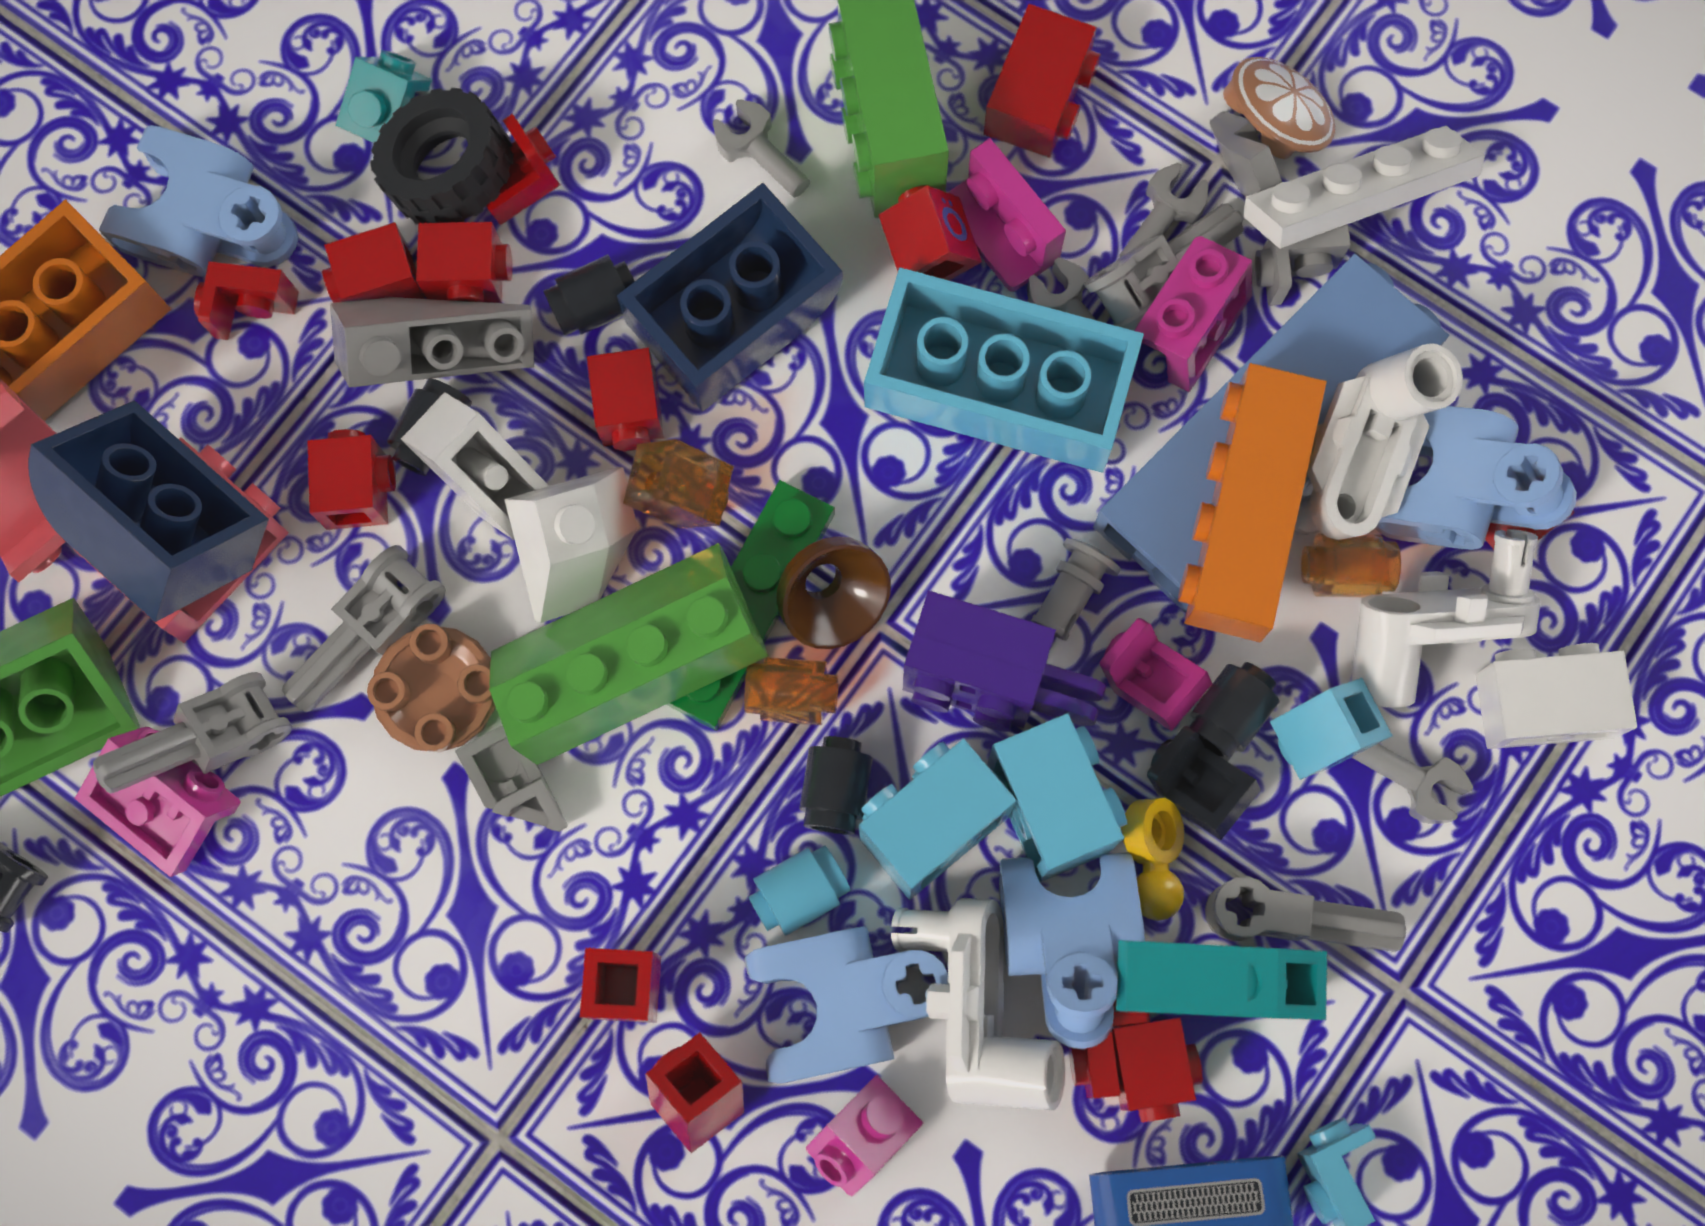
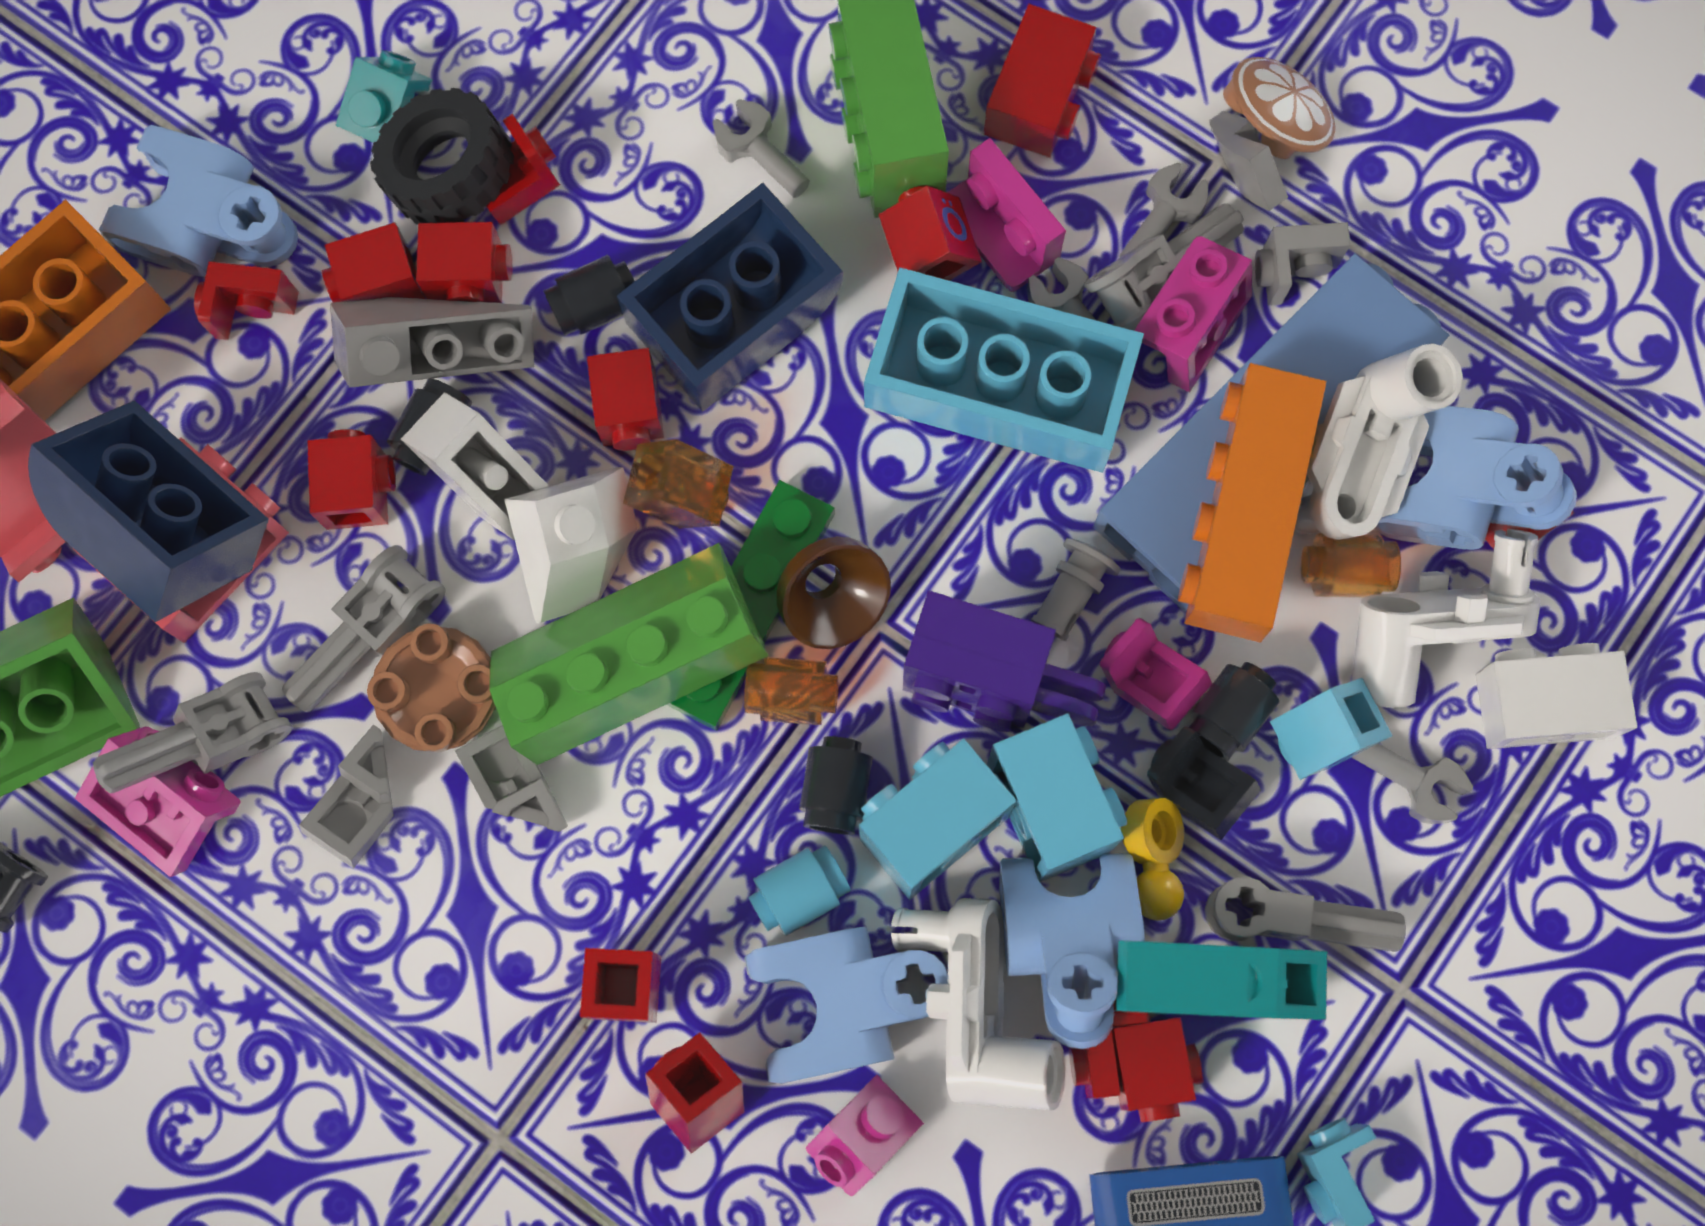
white plate [1244,126,1485,249] -> none
none -> light grey slope [299,724,394,869]

